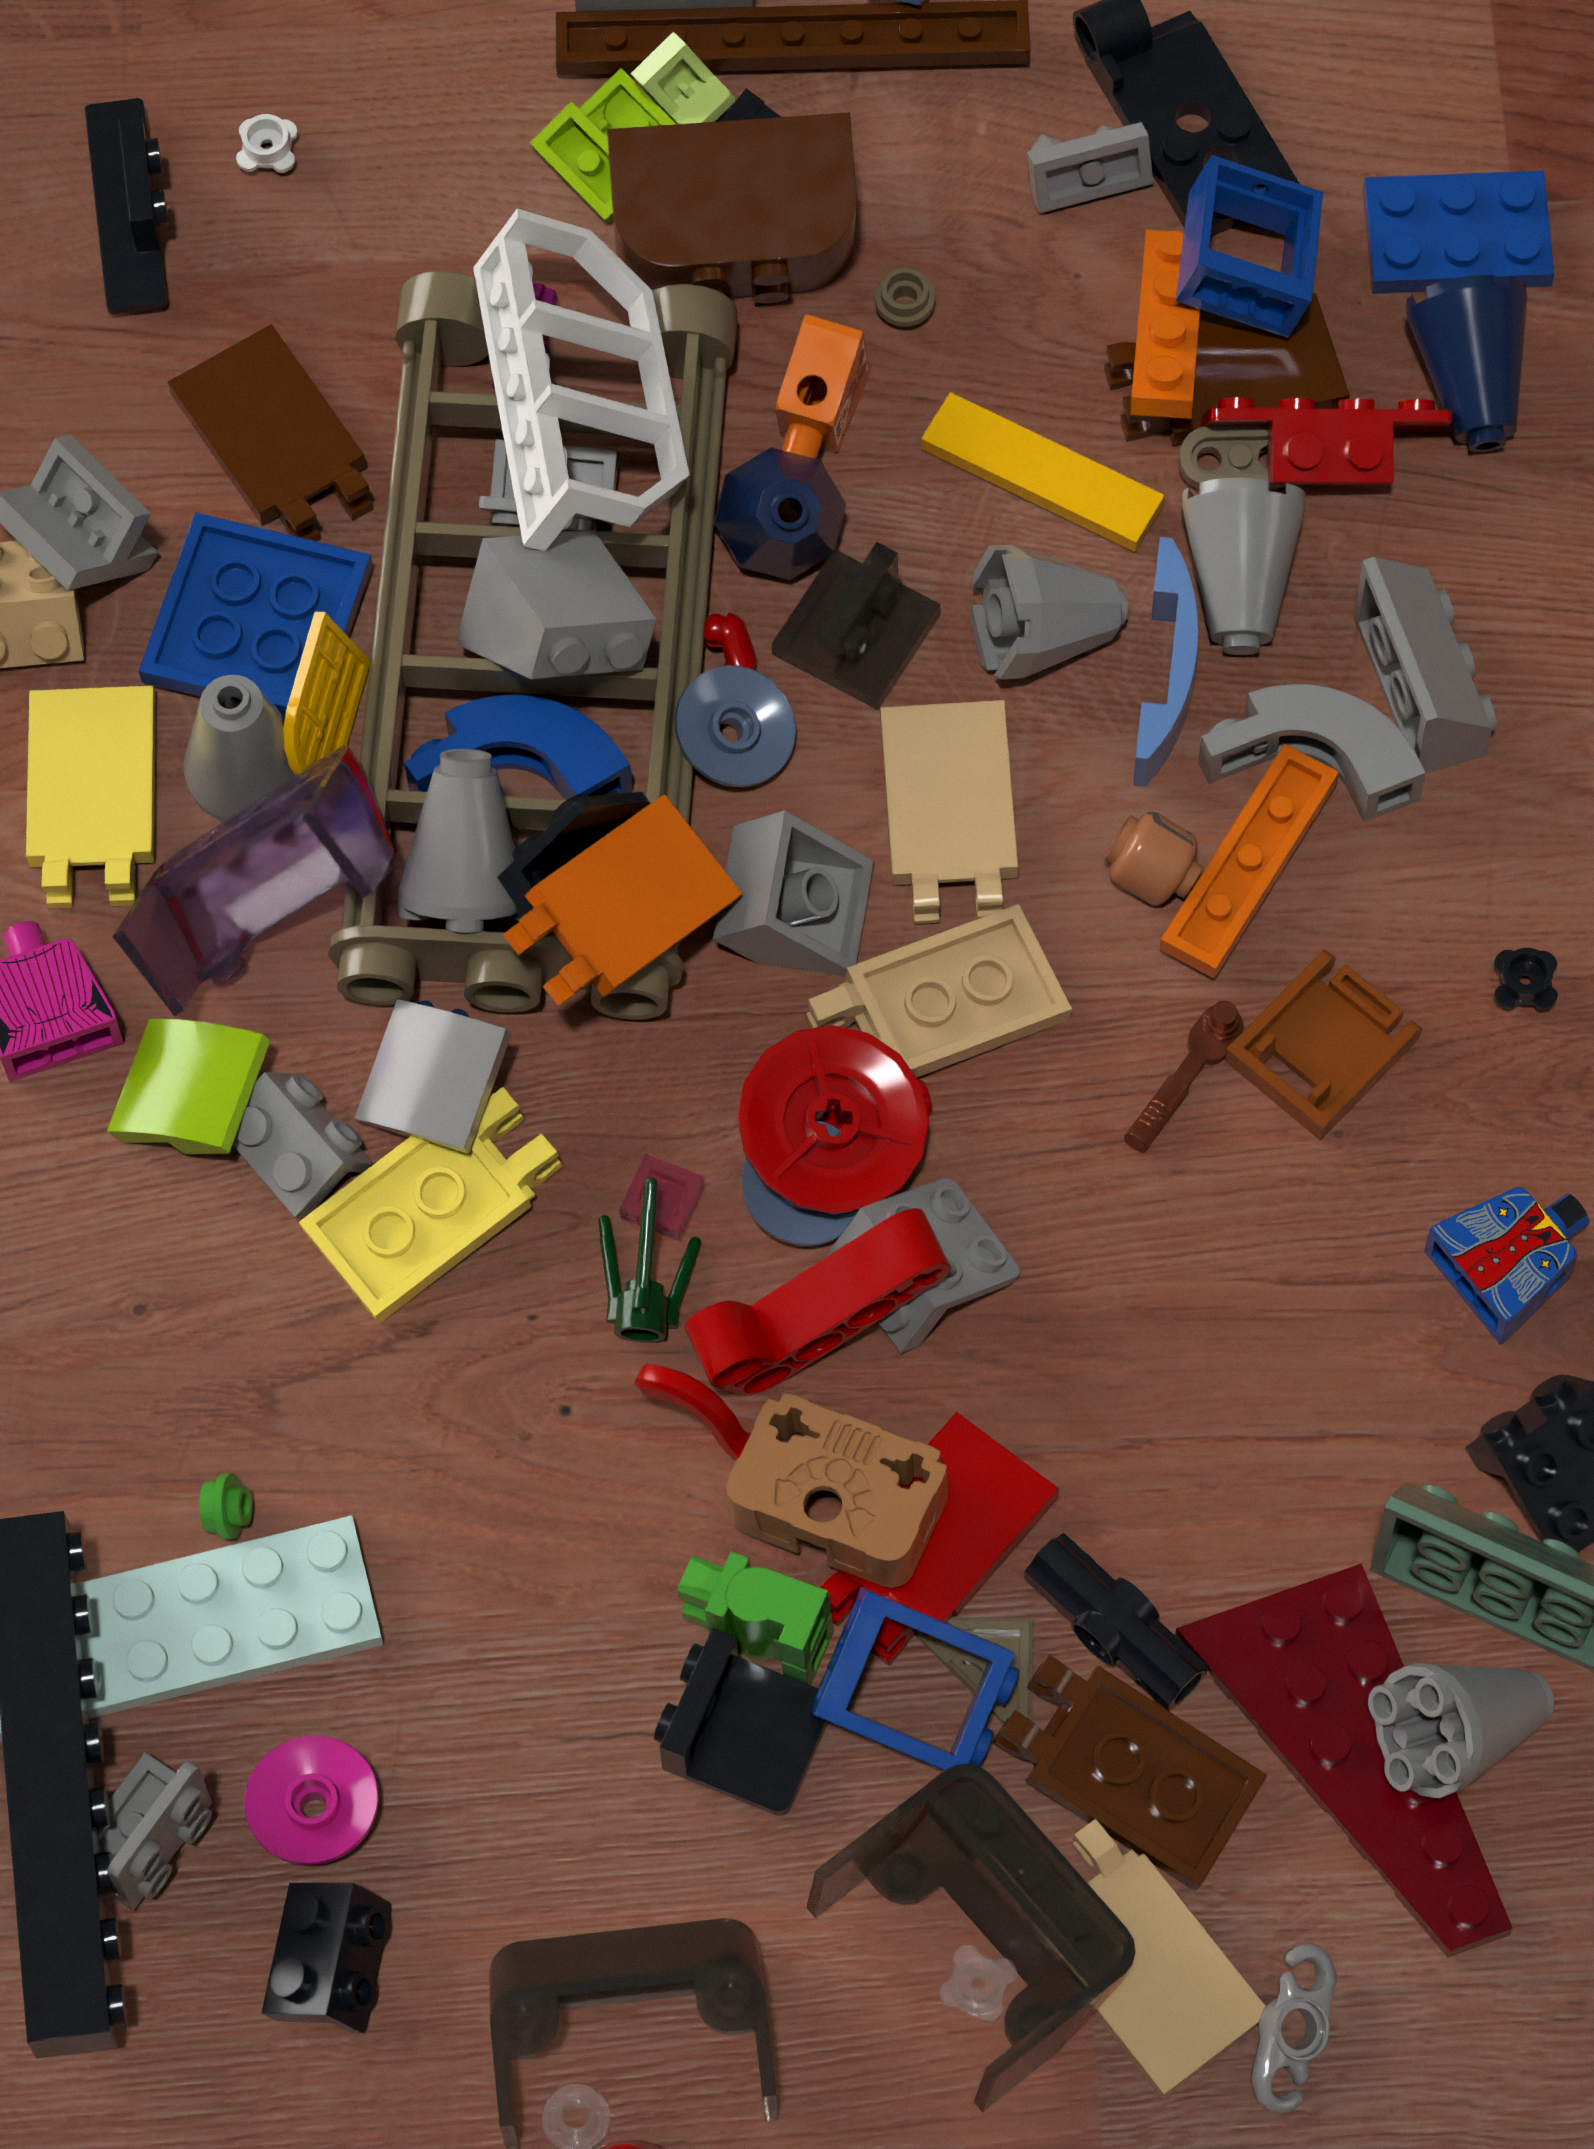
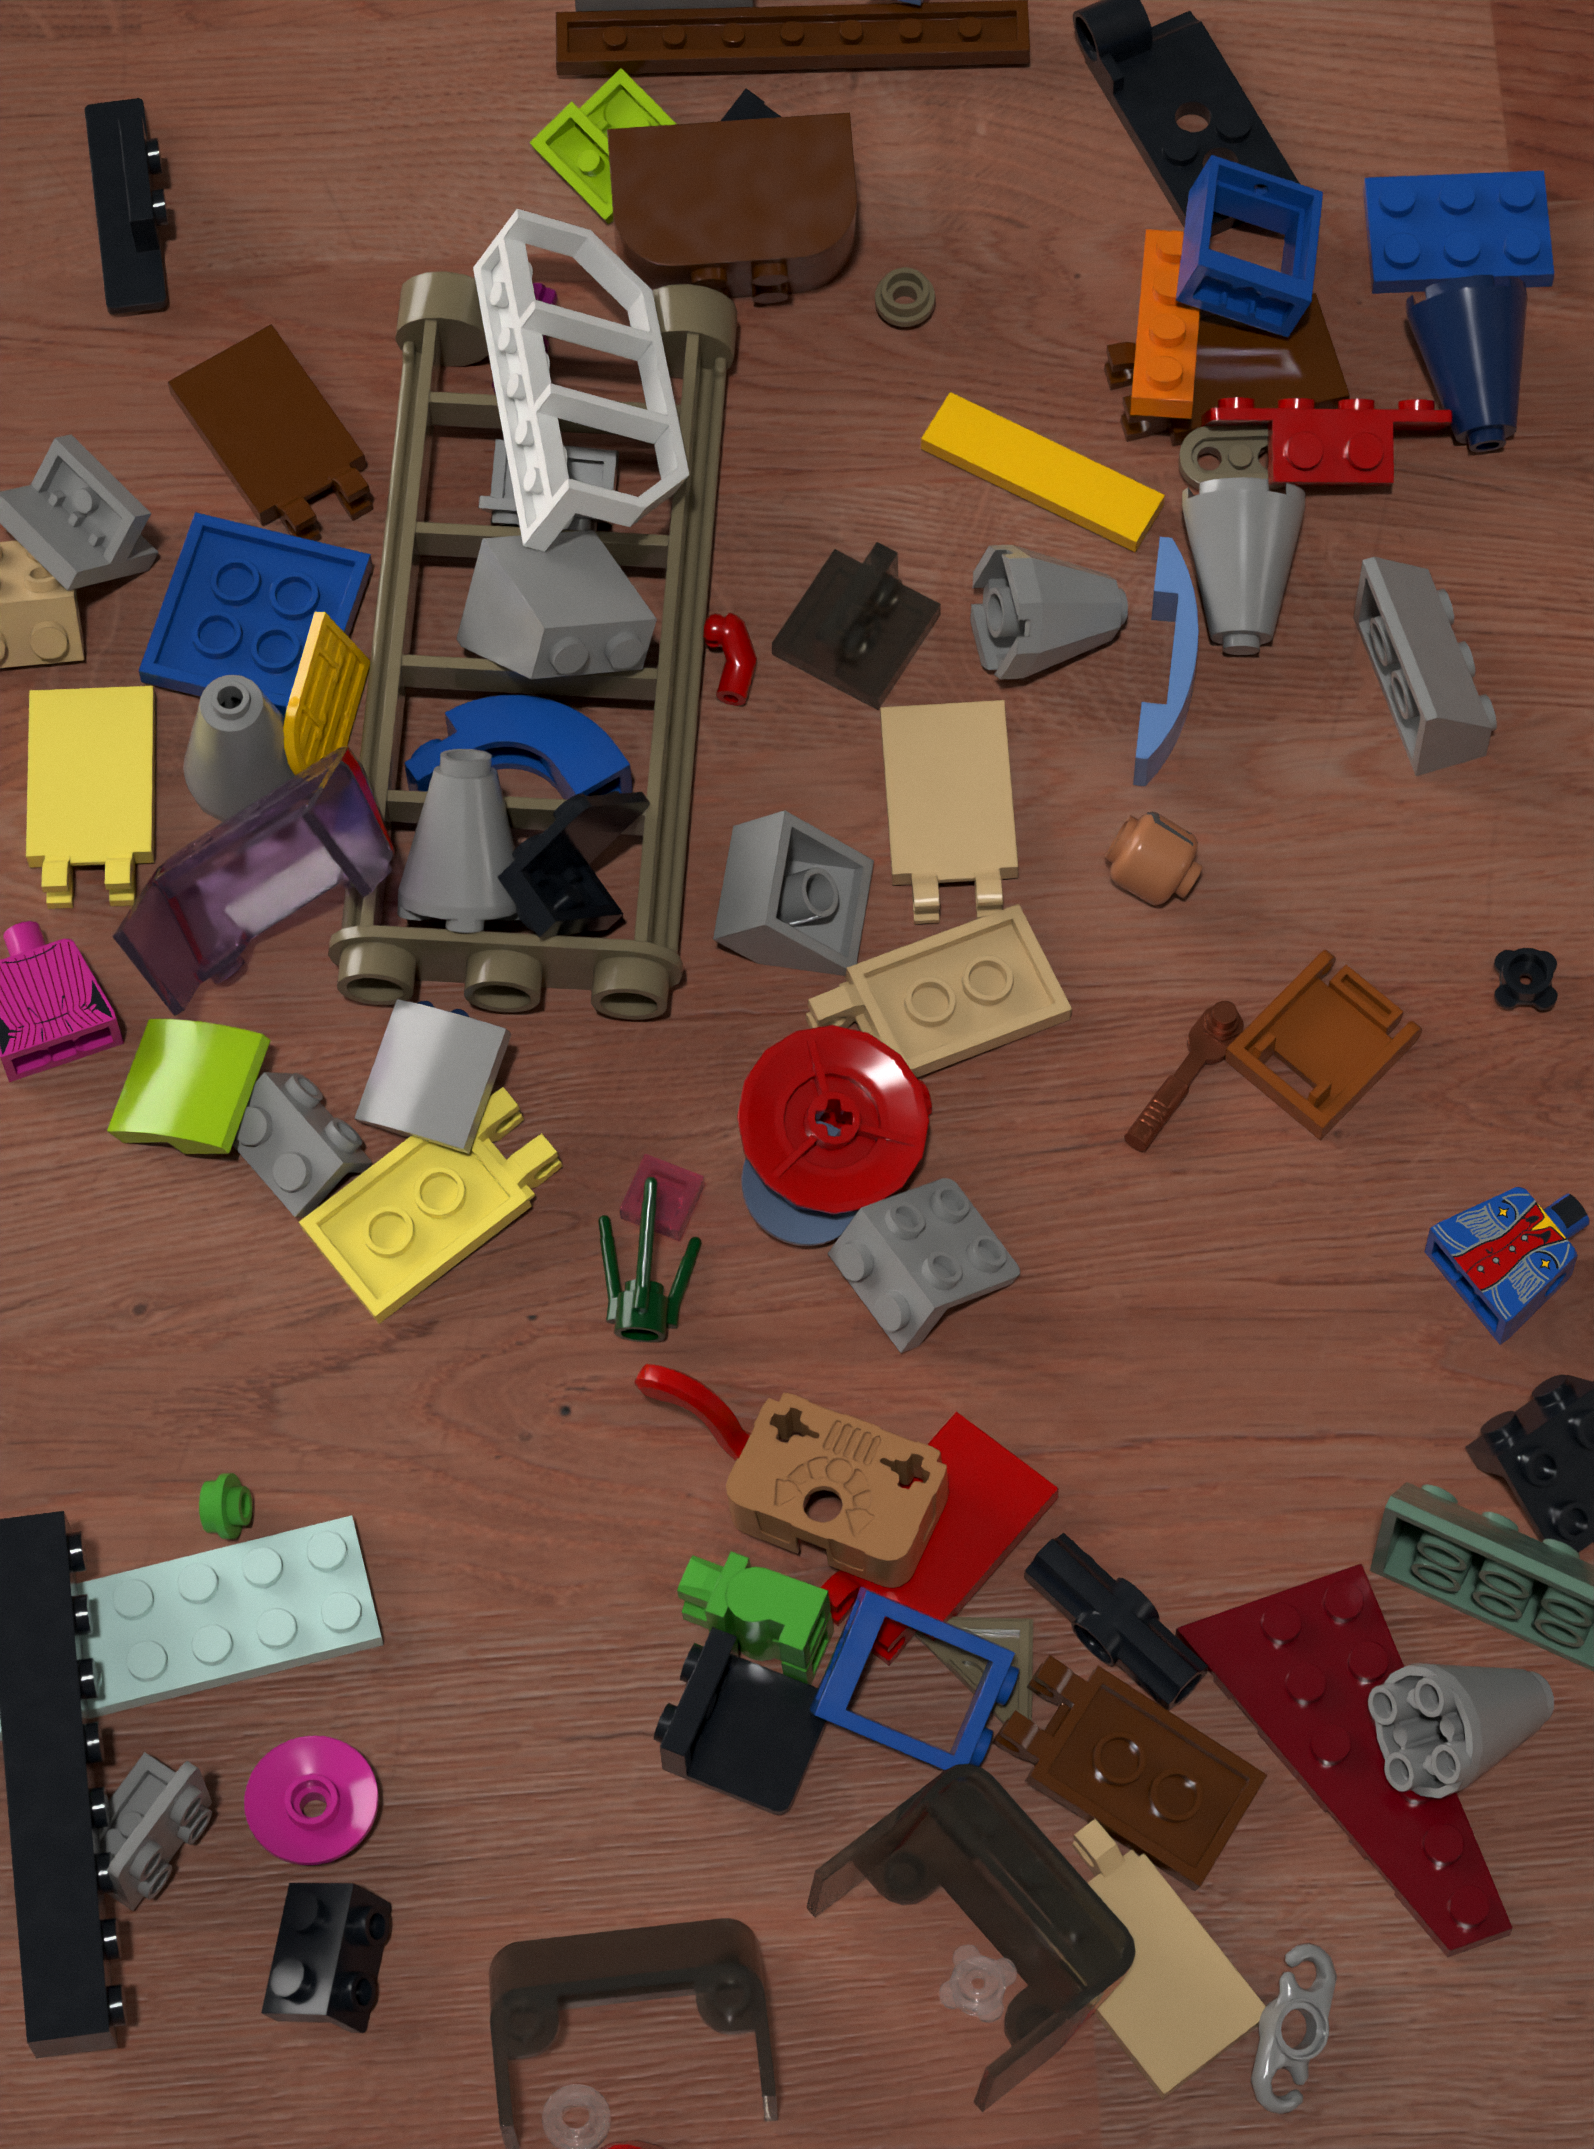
white plate [236,114,298,173] -> none
orange tile [503,794,742,1007] -> none
yellowish green bracket [631,32,736,124] -> none
sand blue dish [674,665,796,787] -> none
red beam [684,1208,951,1395] -> none
dark blue cone [713,447,846,580] -> none
orange torso [775,314,870,459] -> none
light grey tile [1027,122,1153,213] -> none
orange plate [1159,743,1339,979] -> none
light grey arch [1198,684,1426,822] -> none

